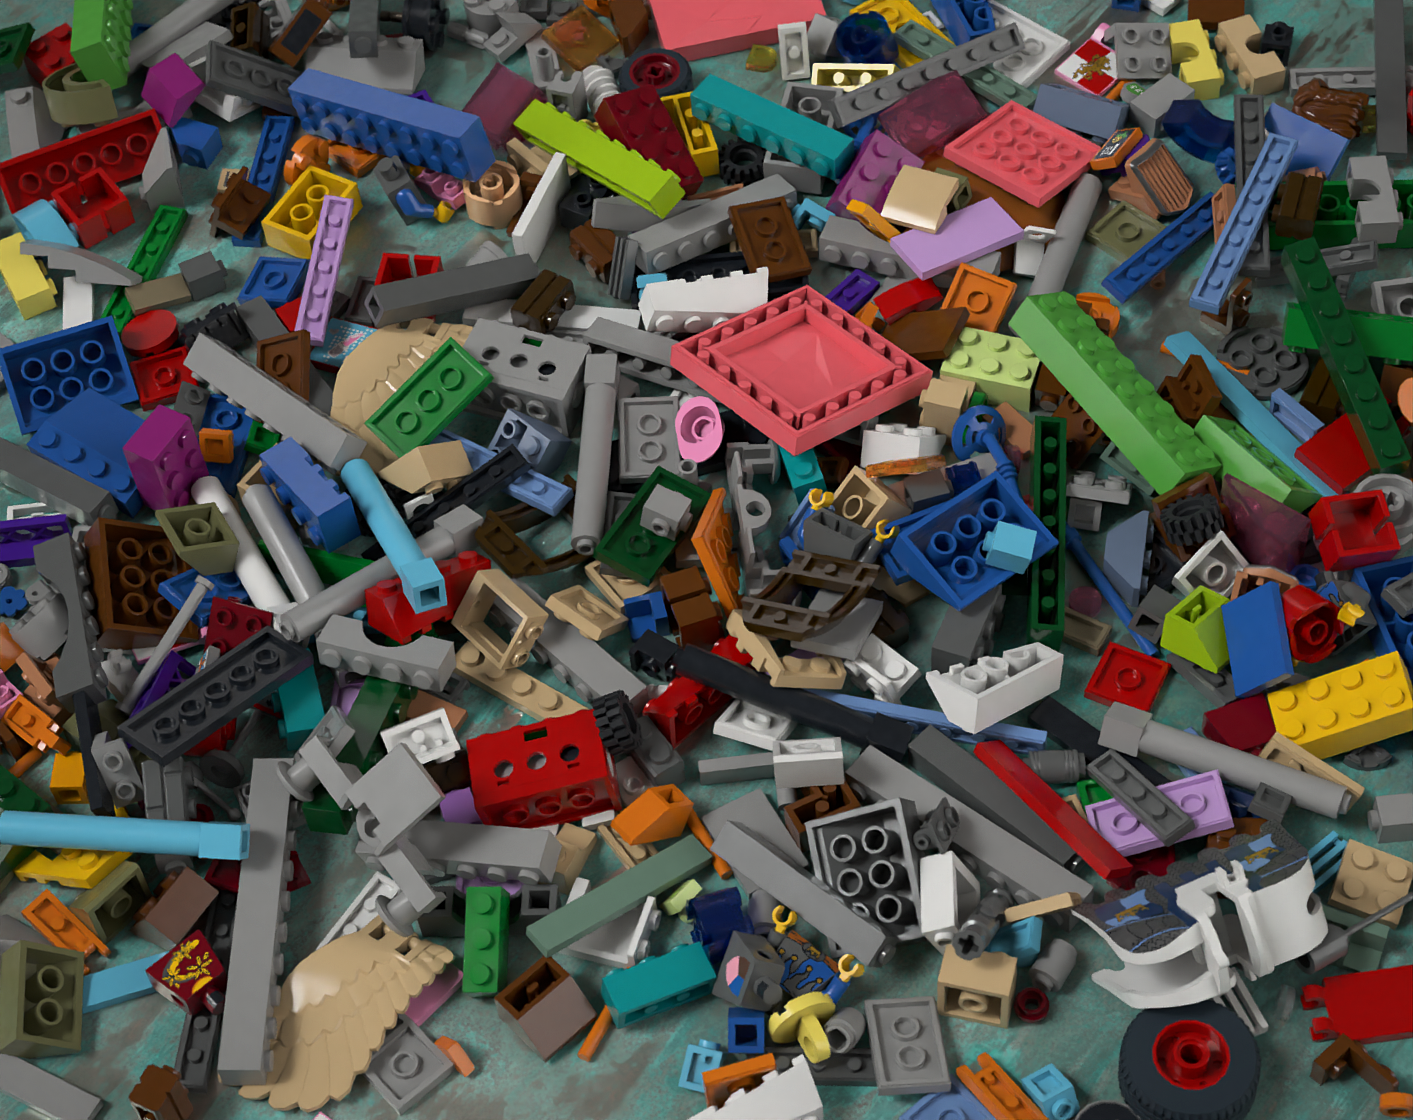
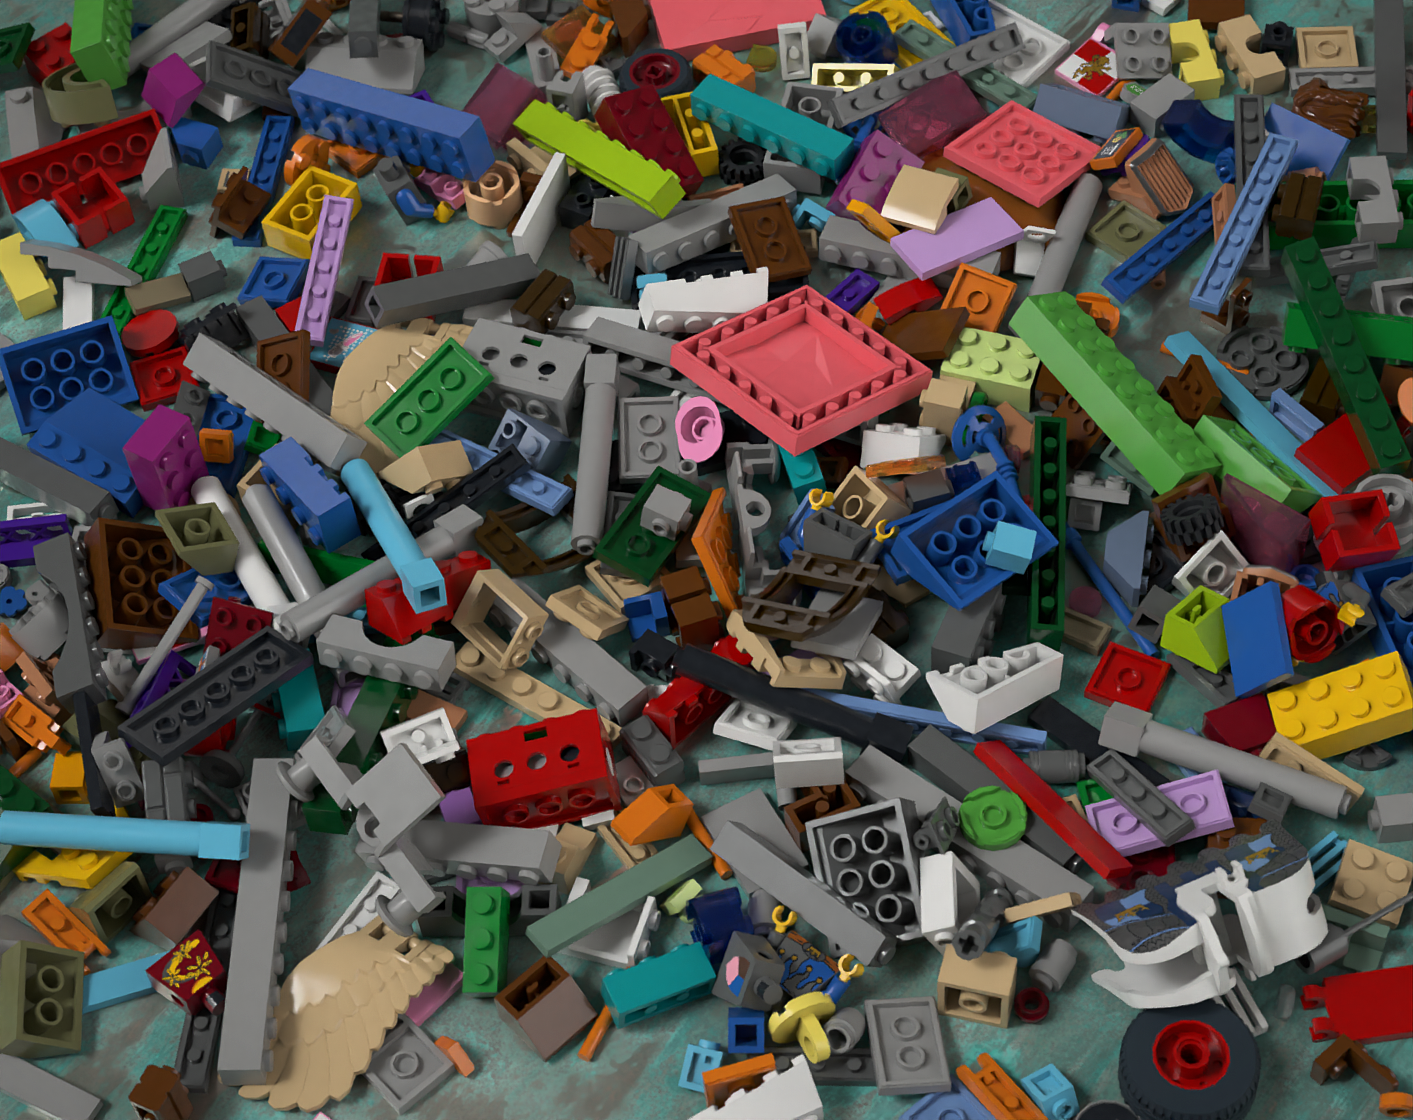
black tyre [592,690,642,756] -> none
none -> orange hinge [559,13,615,79]
none -> orange brick [692,44,756,93]
none -> bright green tile [958,785,1028,851]
none -> tan plate [1295,26,1359,68]

